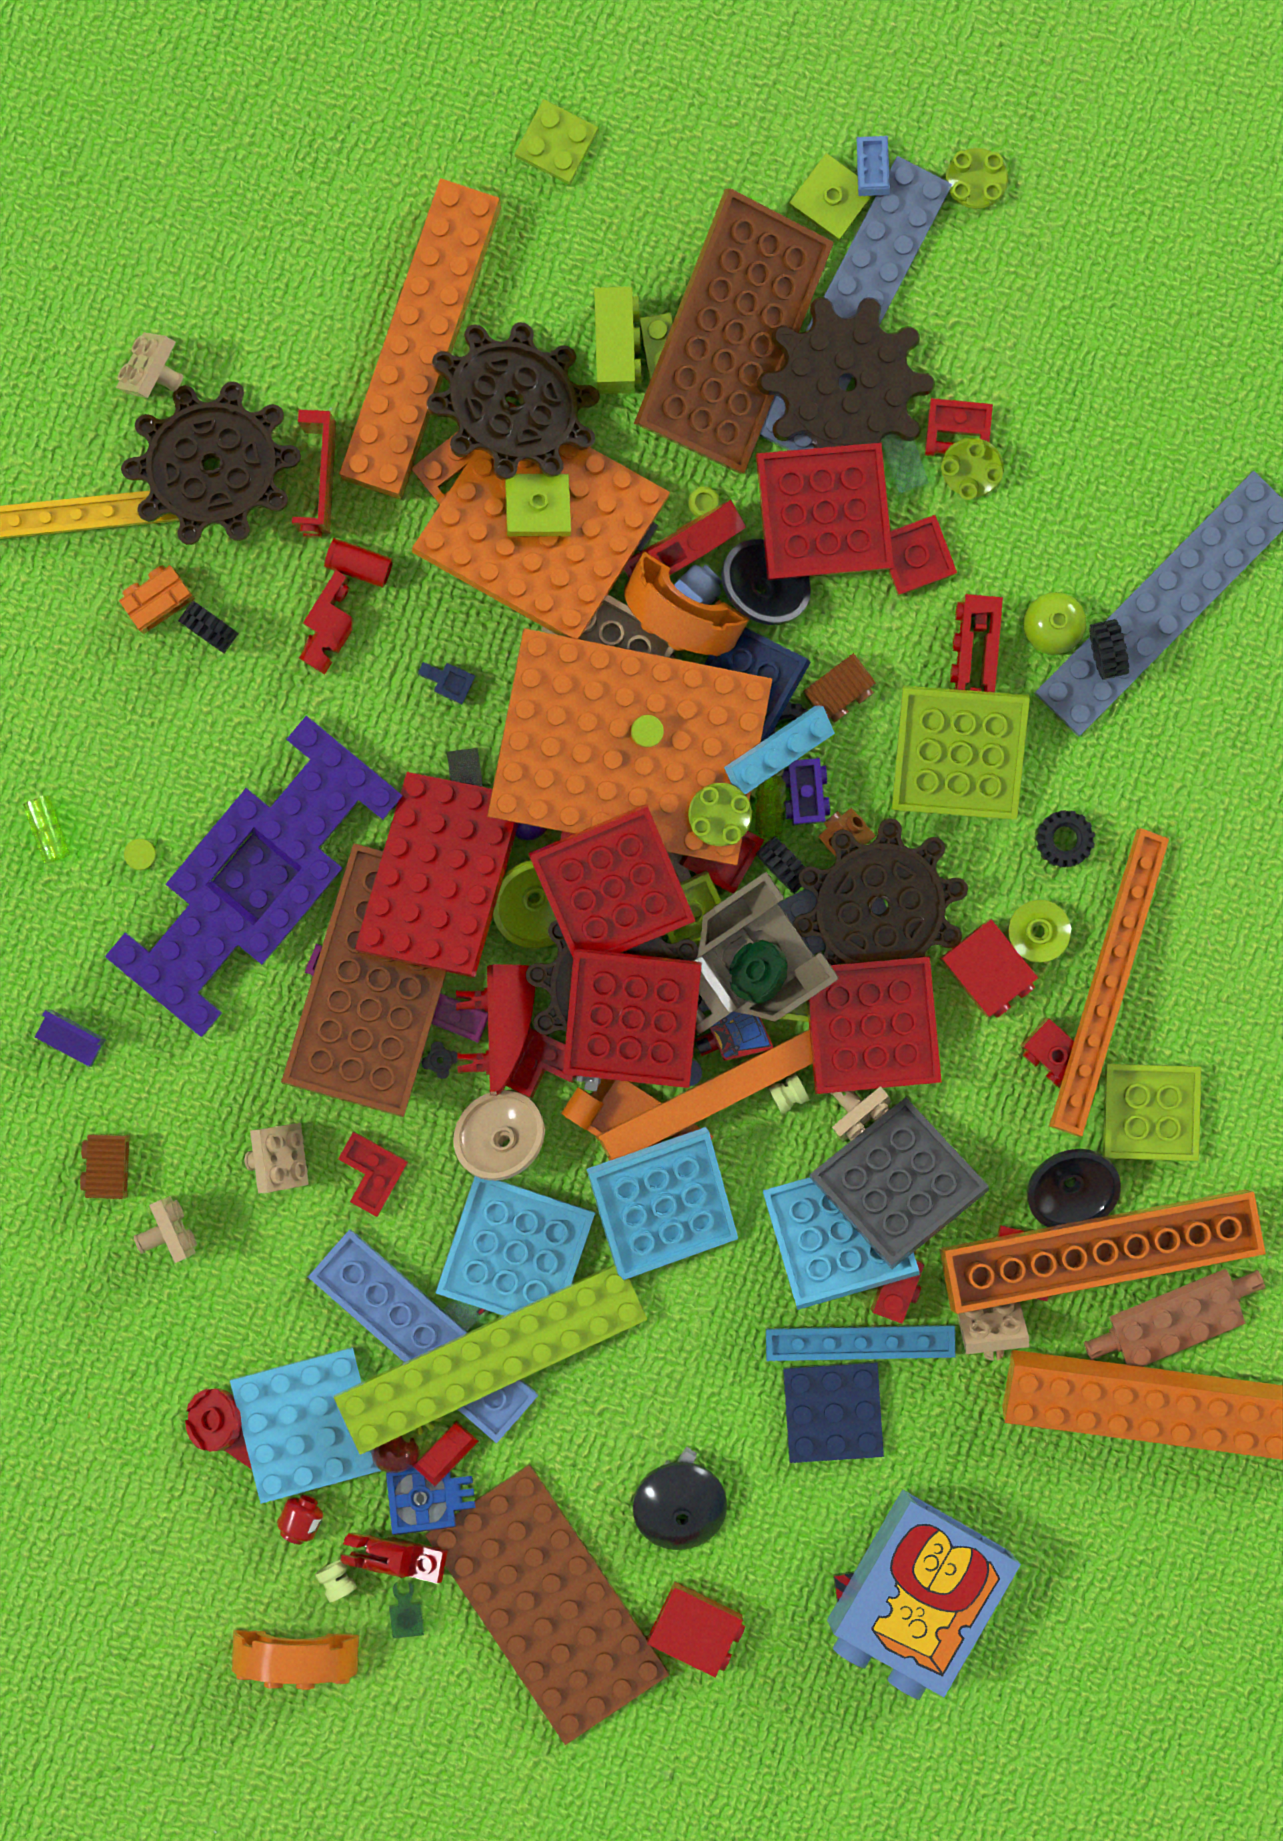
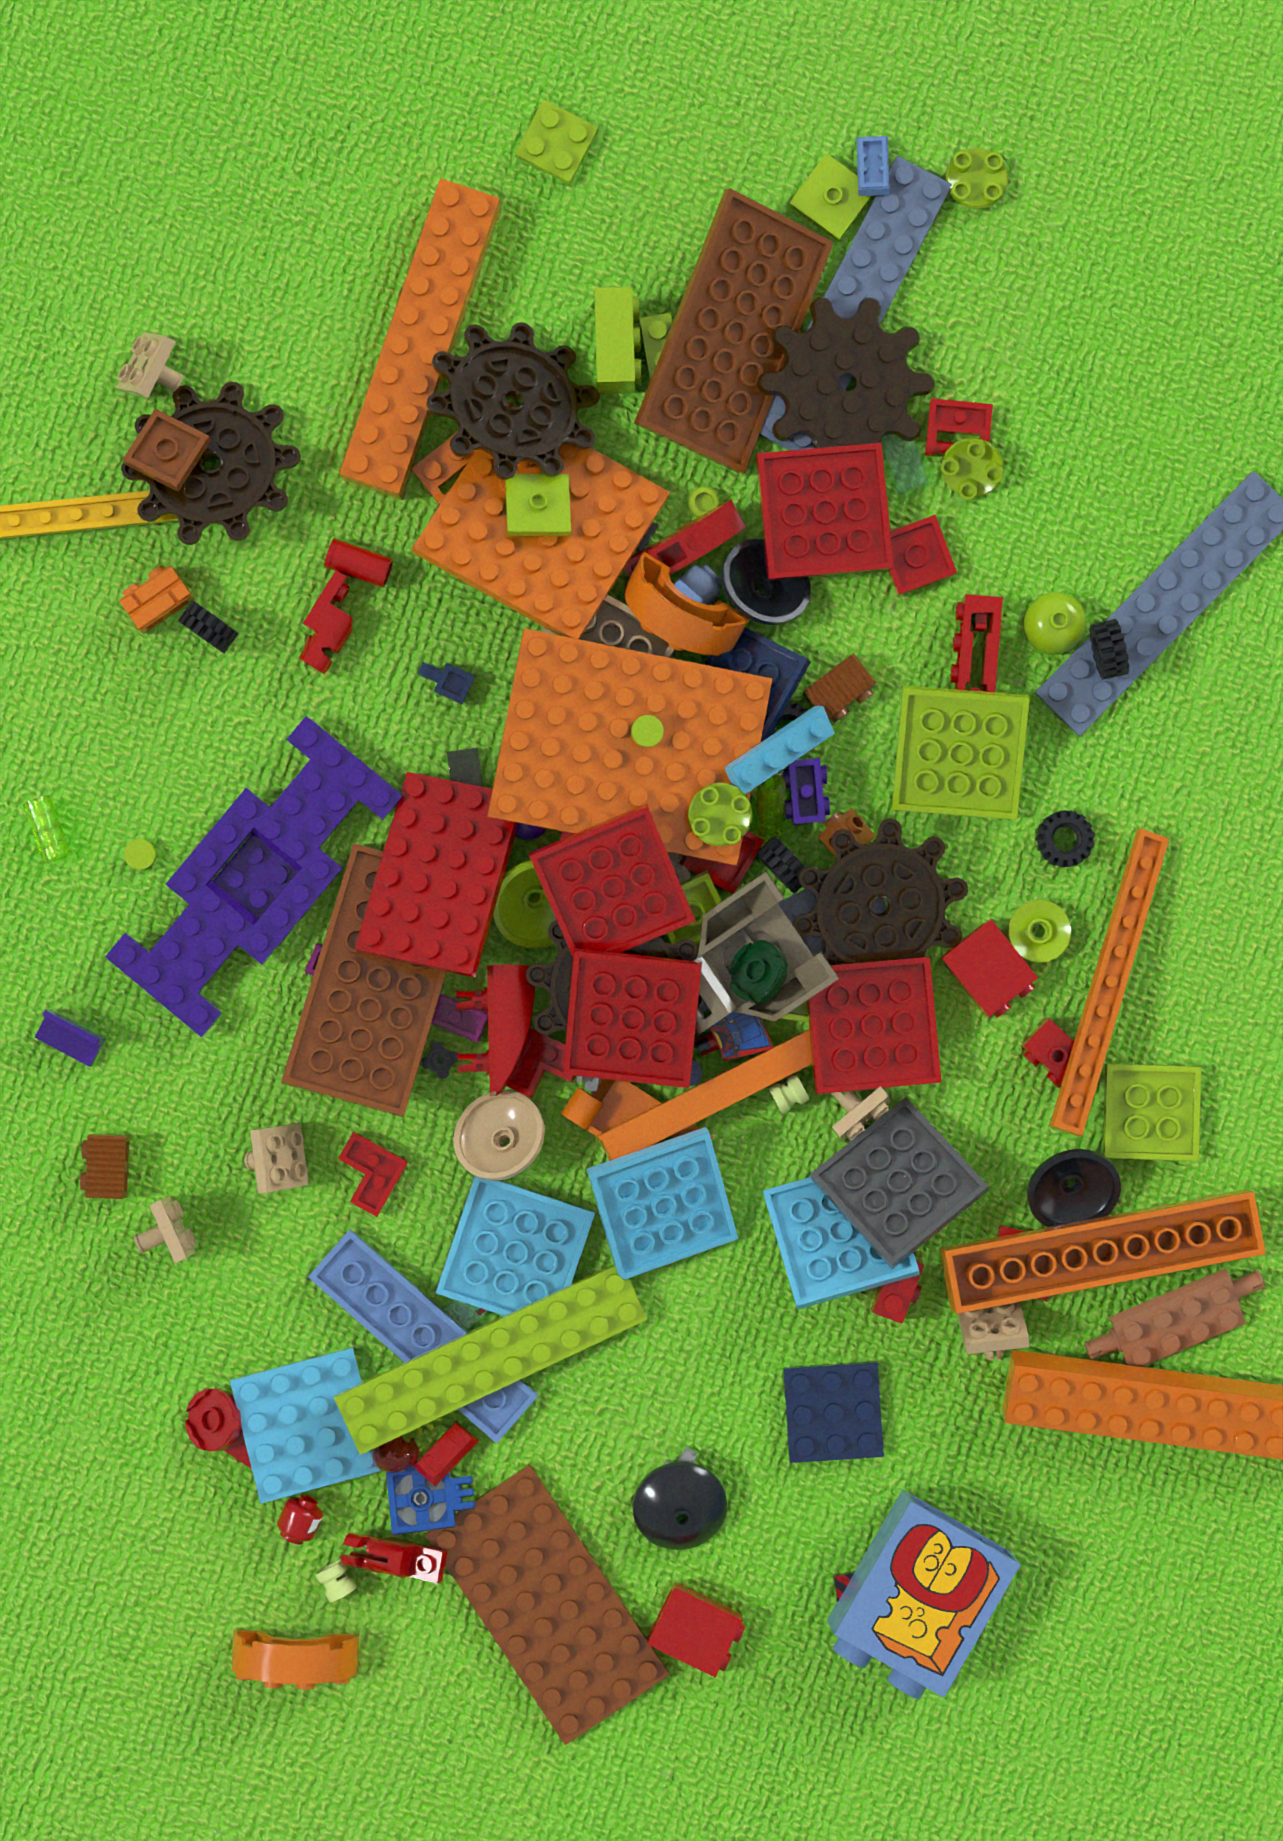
red panel [292,409,336,538] -> none
clear green plate [389,1580,425,1639] -> none
dark azure plate [766,1325,955,1361] -> none
none -> dark orange plate [123,408,211,492]

